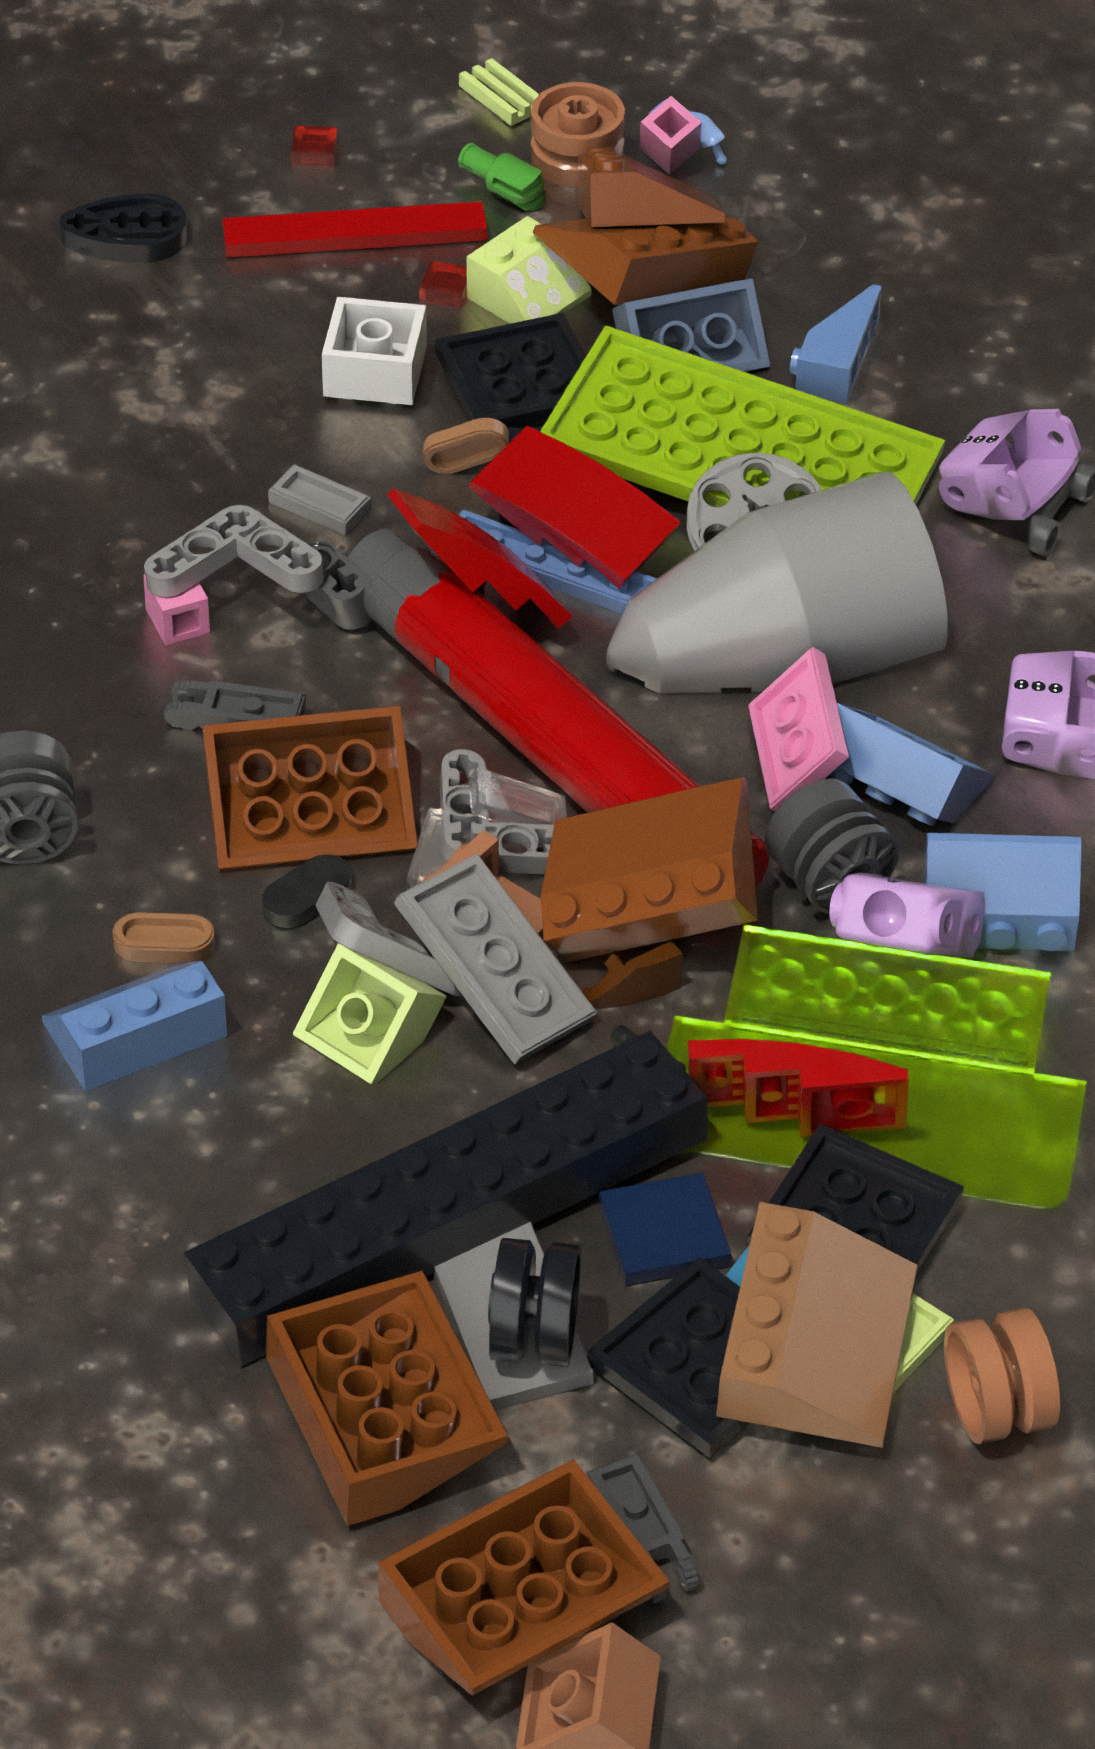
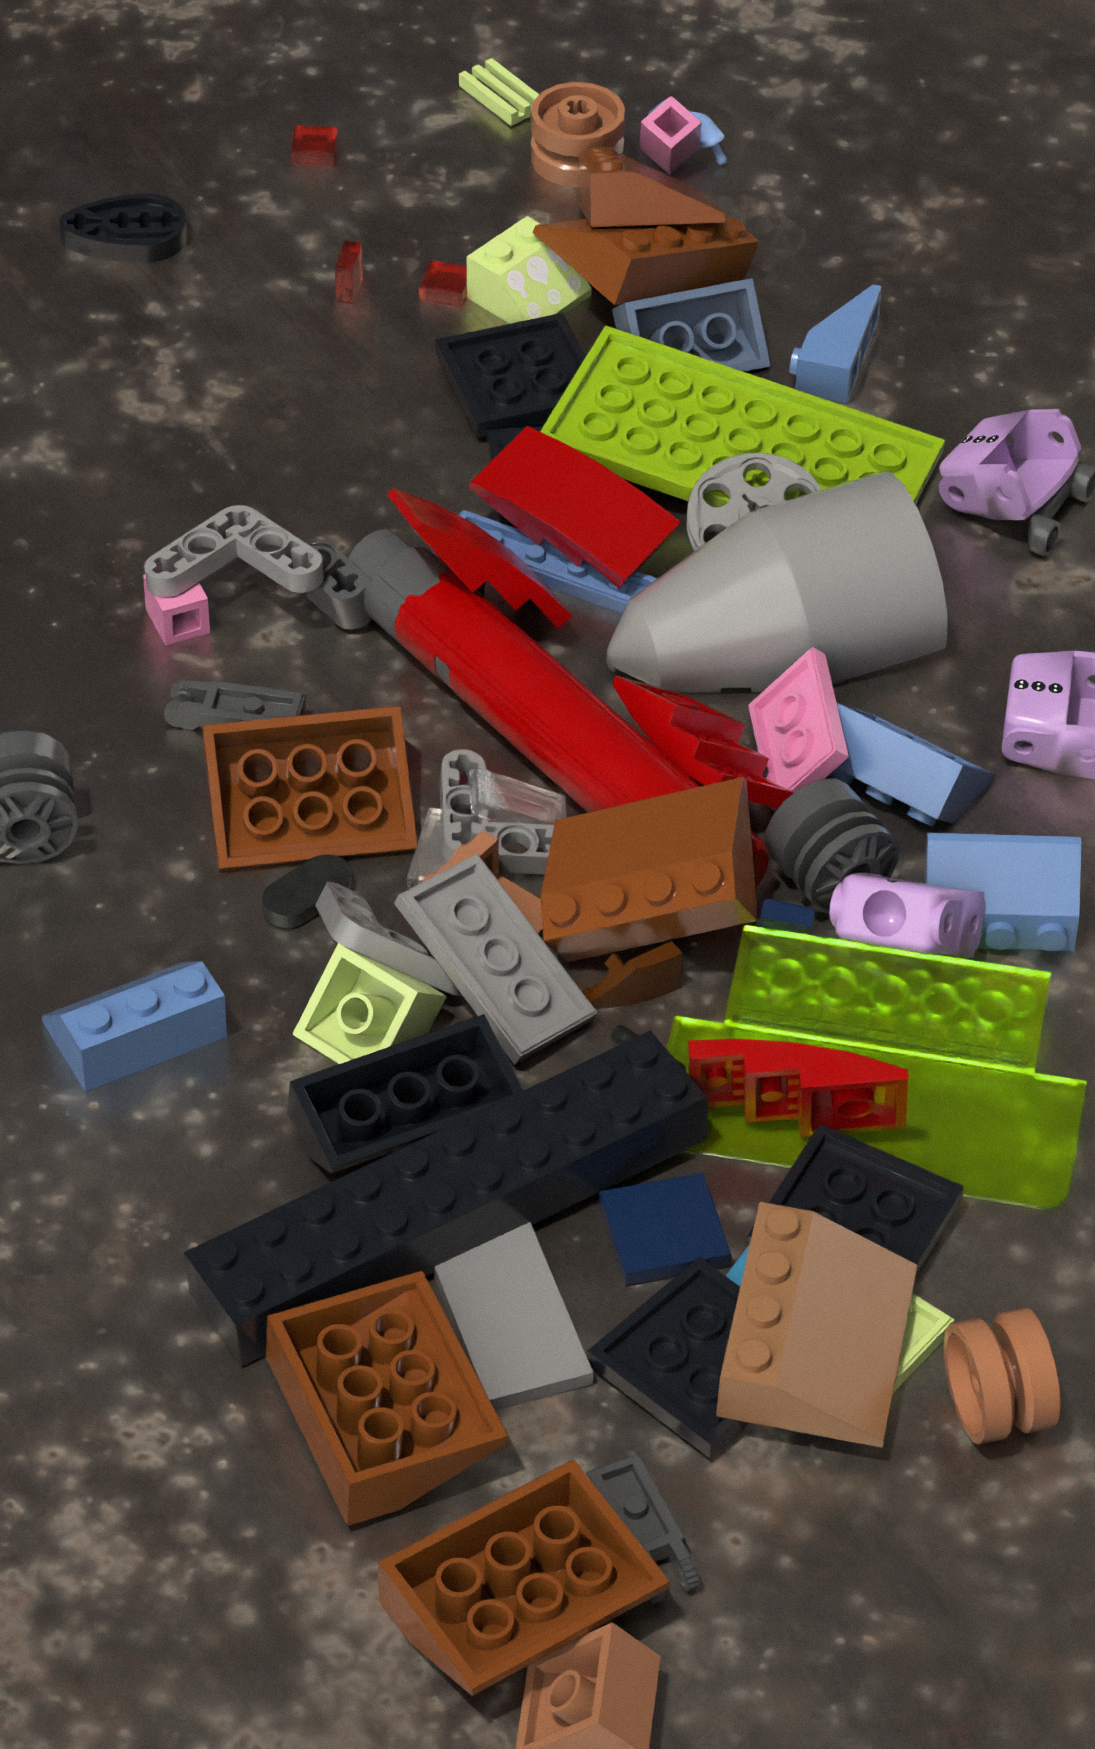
medium nougat tile [112,912,215,963] -> none
red tile [223,201,487,258] -> none
light grey tile [268,464,371,536] -> none
white brick [322,297,427,405] -> none
medium nougat tile [422,418,509,474] -> none
bright green arm [458,143,546,212] -> none
black wheel [488,1238,581,1367] -> none
none -> black slope [287,1014,523,1173]
none -> clear red tile [335,240,363,305]
none -> red slope [612,676,793,809]
none -> dark blue tile [747,899,815,950]

